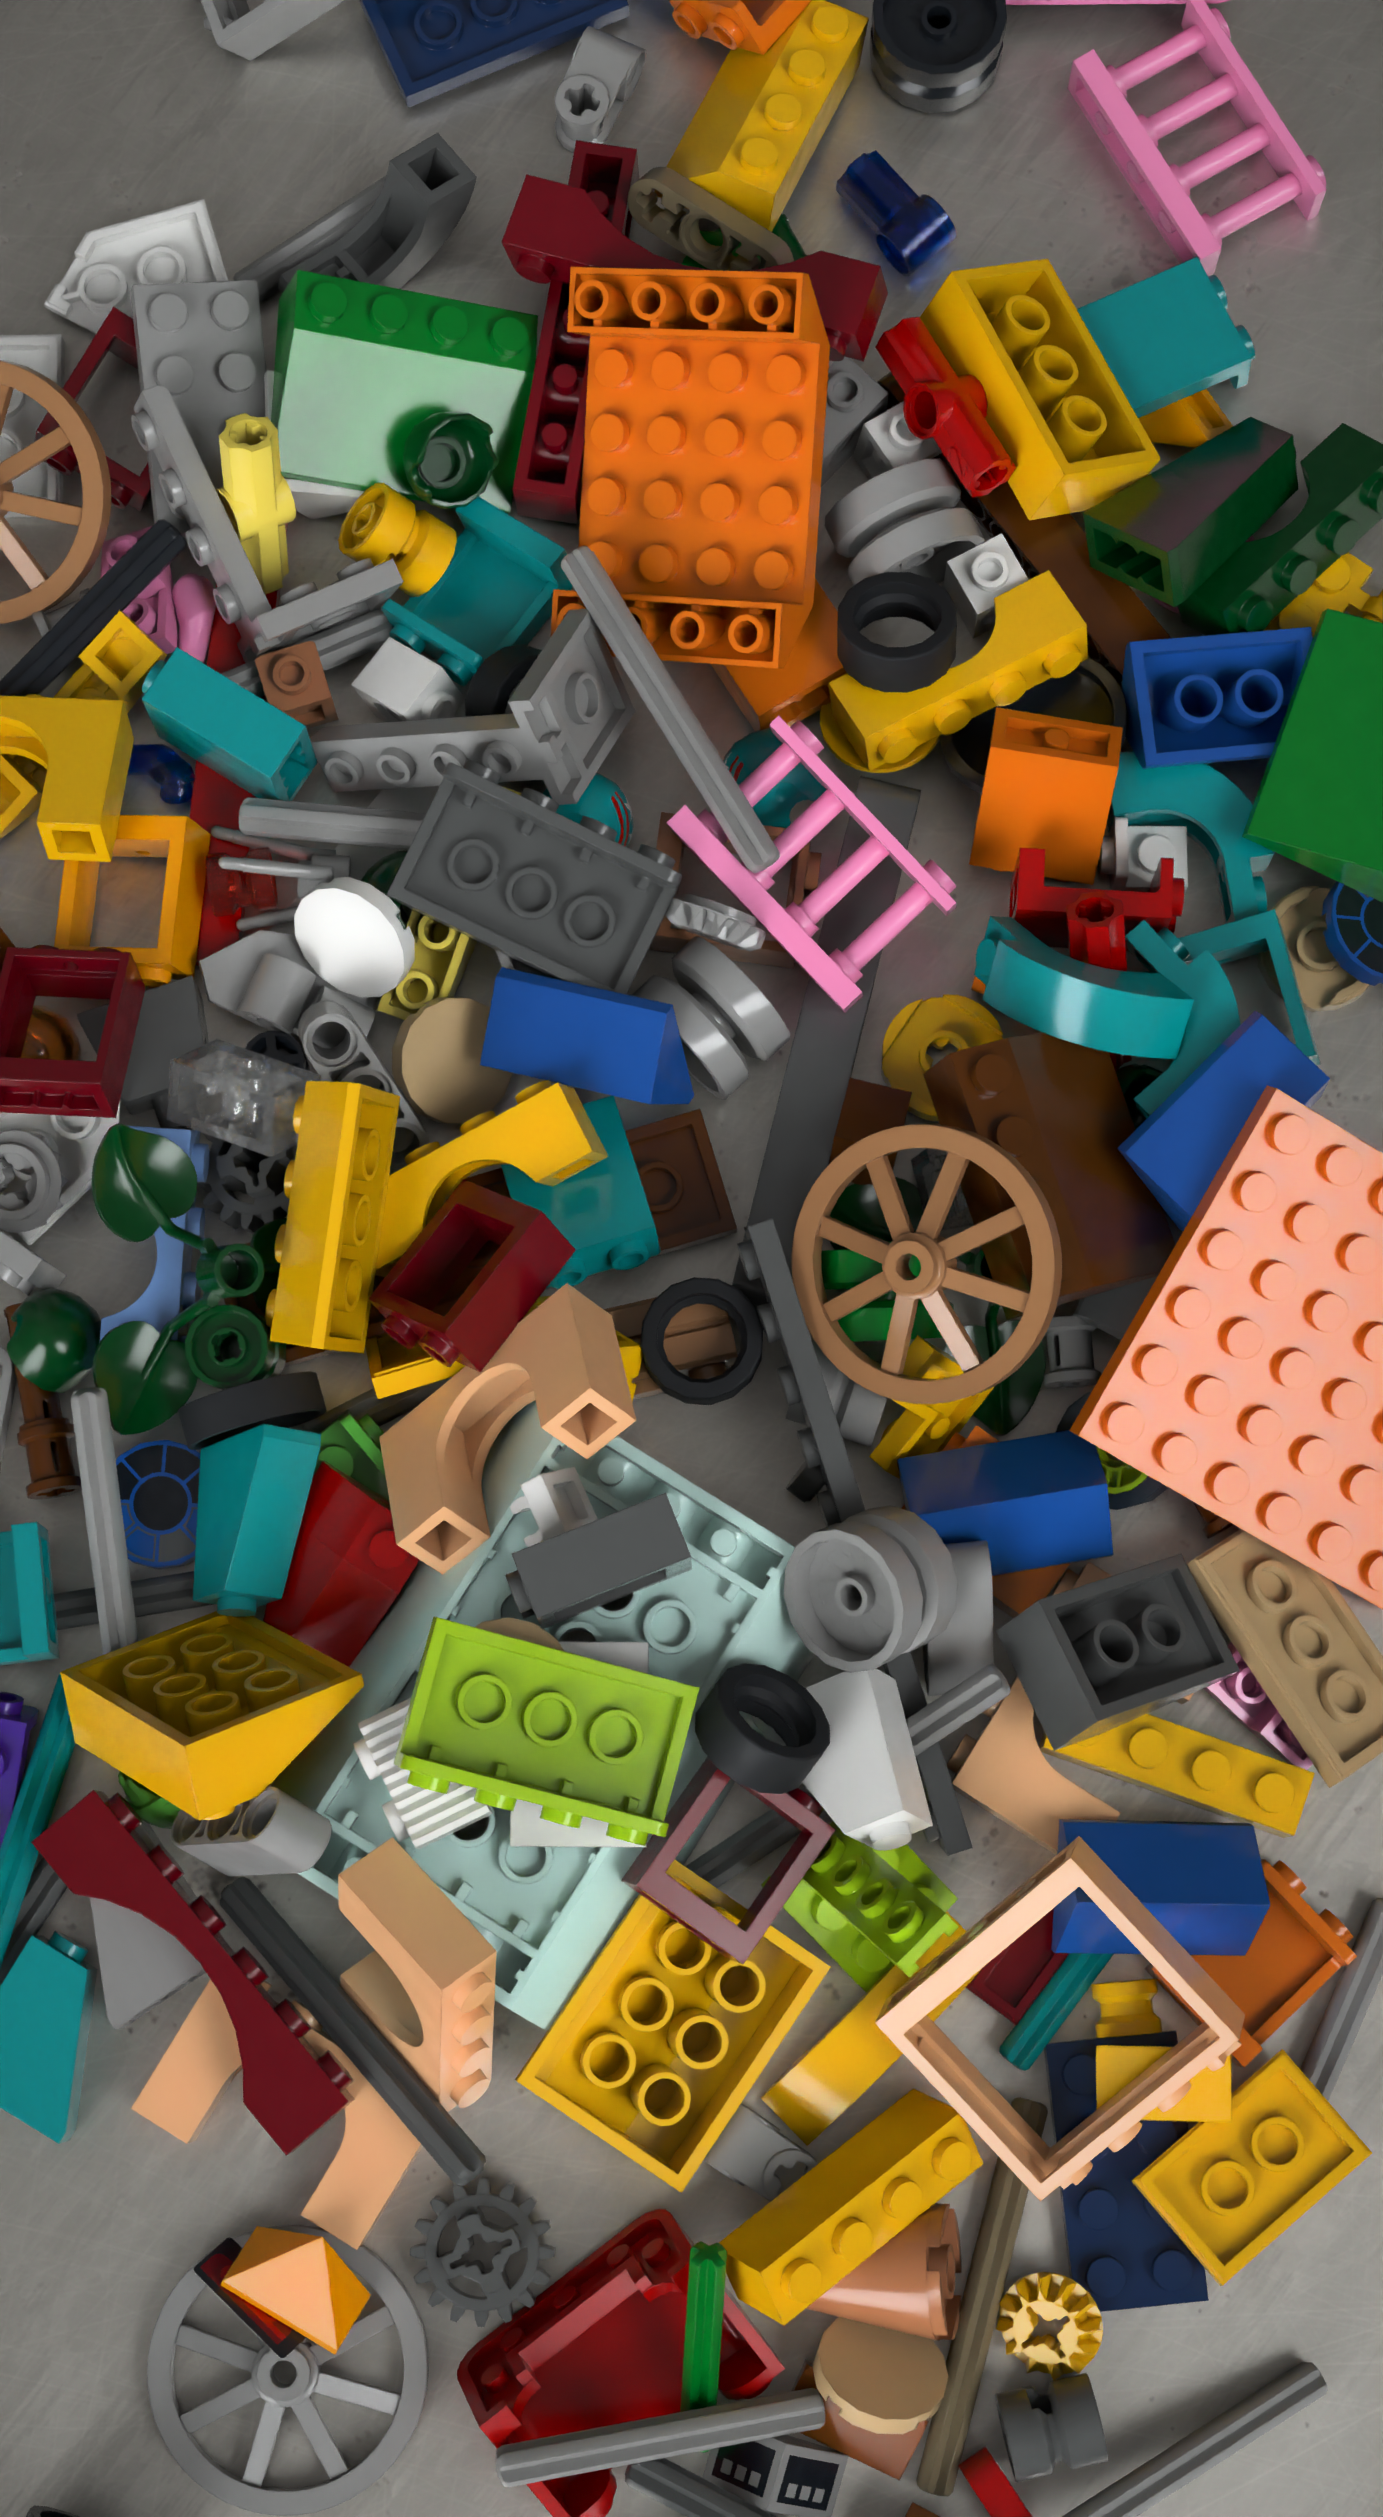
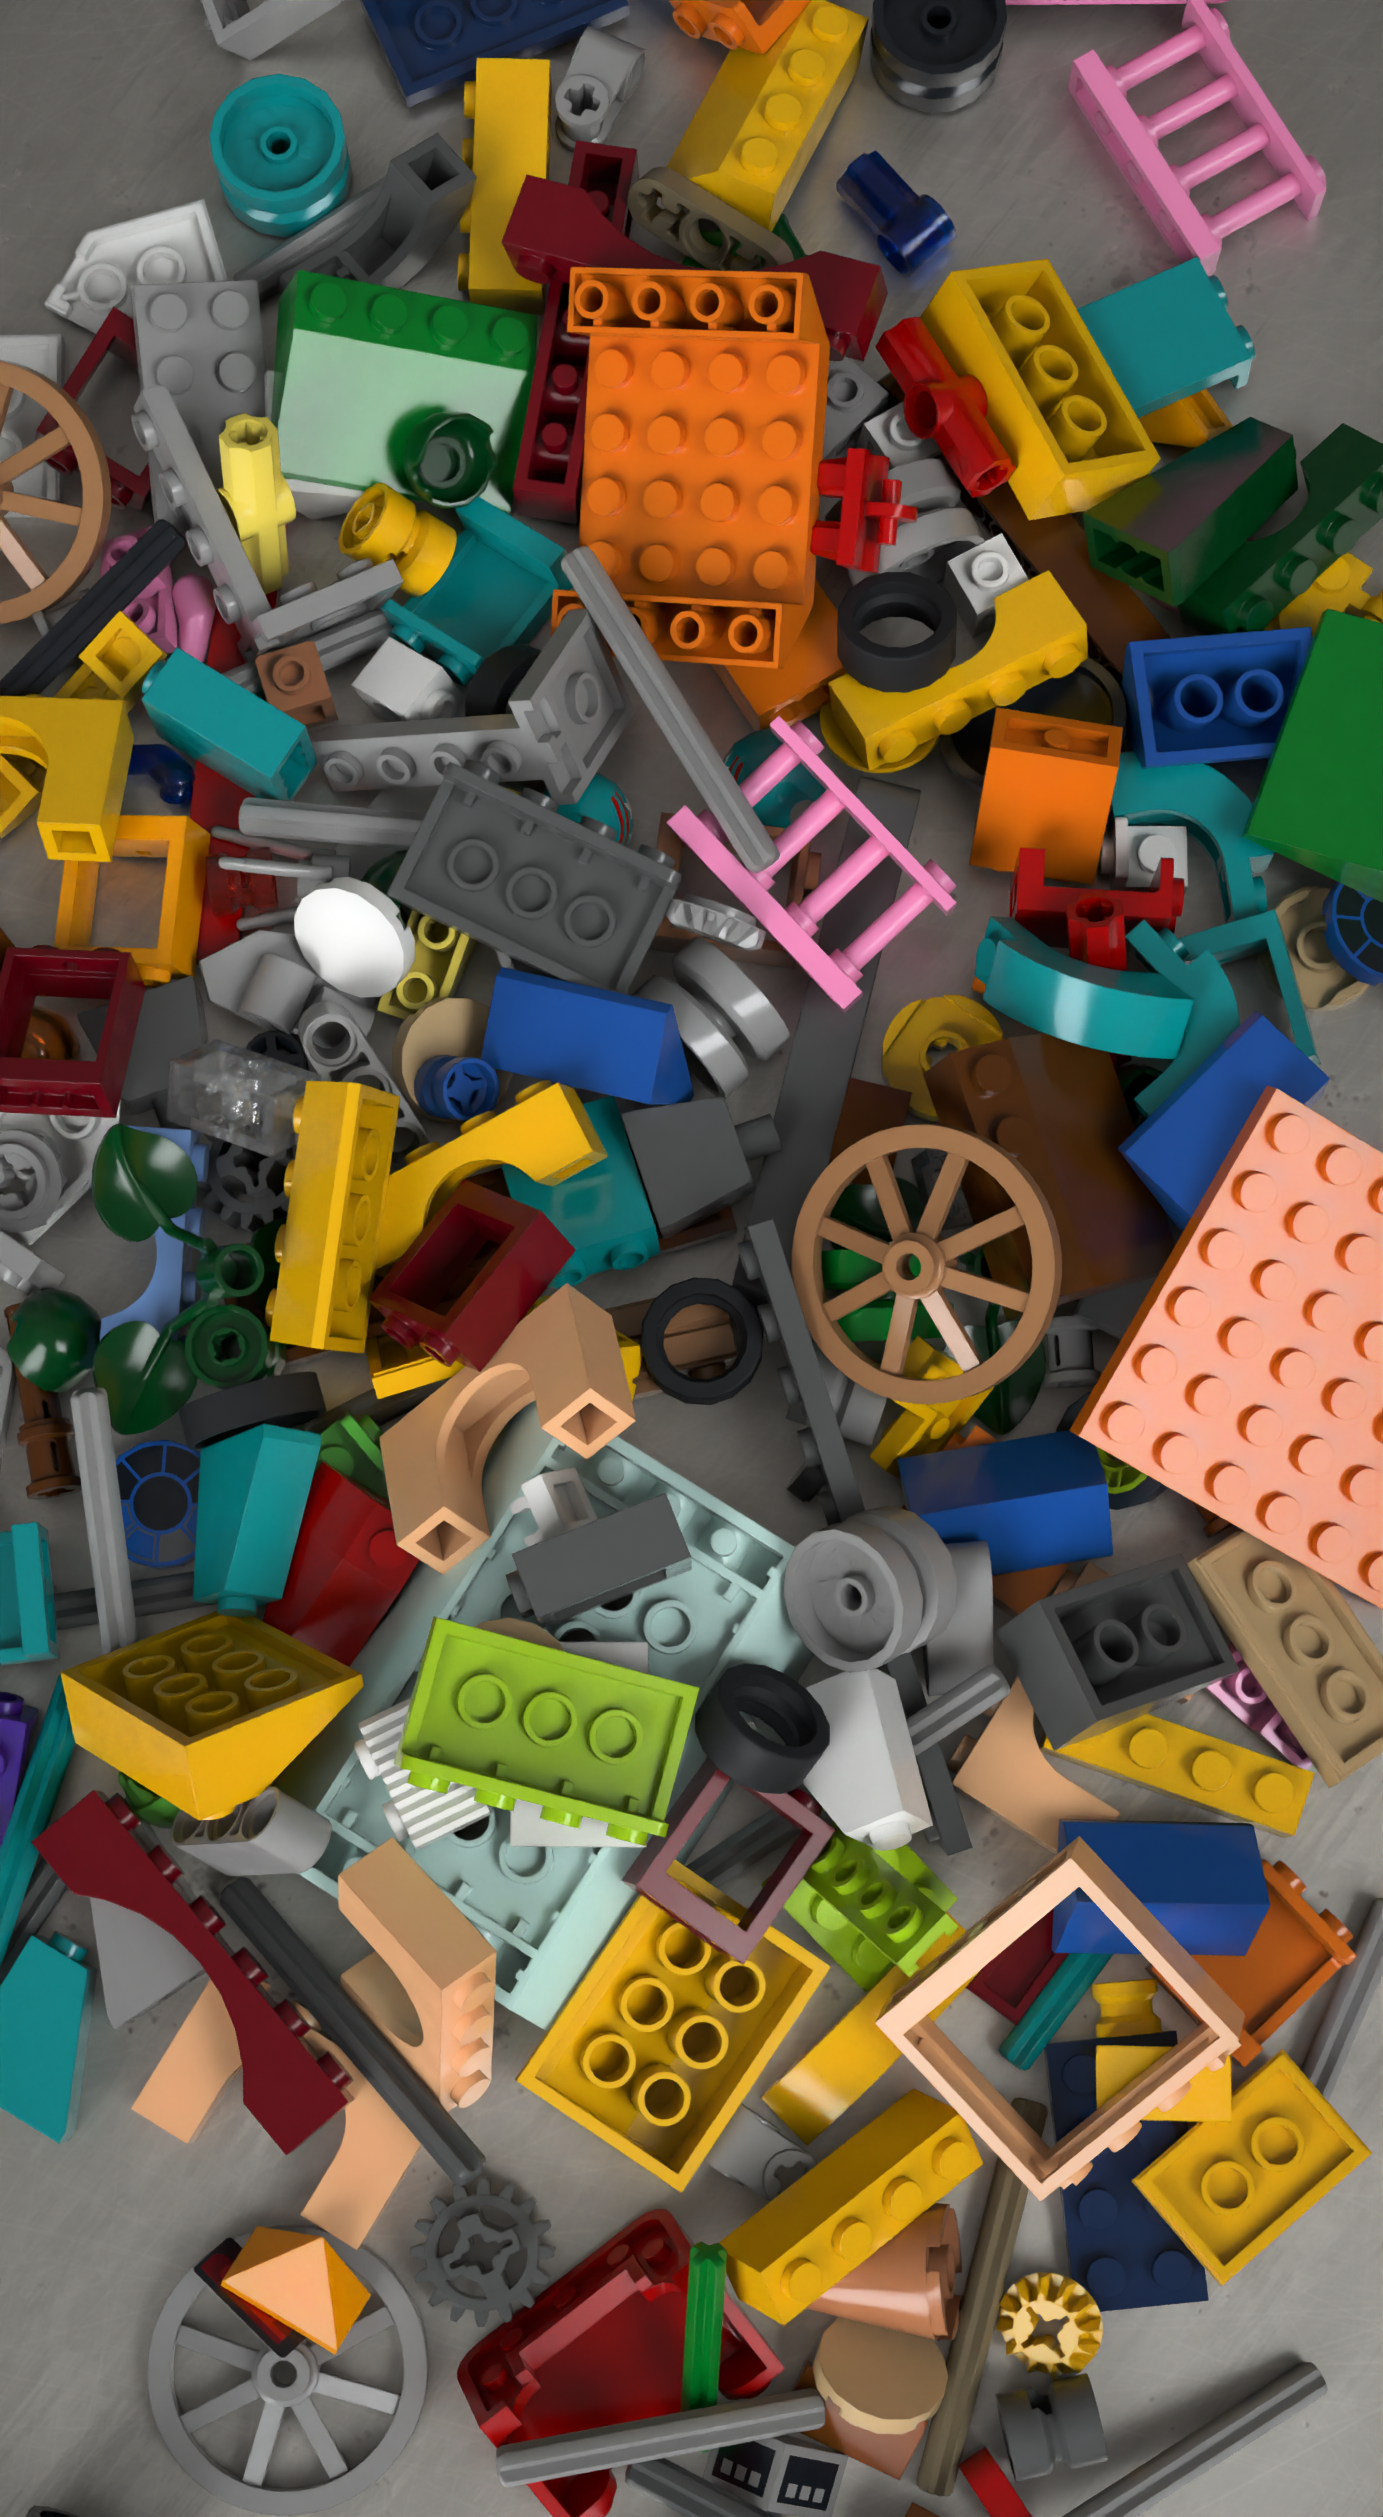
none -> teal wheel [209,74,353,237]
none -> blue wheel [414,1055,500,1122]
none -> yellow brick [458,58,552,315]
none -> dark grey torso [621,1097,783,1239]
none -> red hips [810,448,918,573]

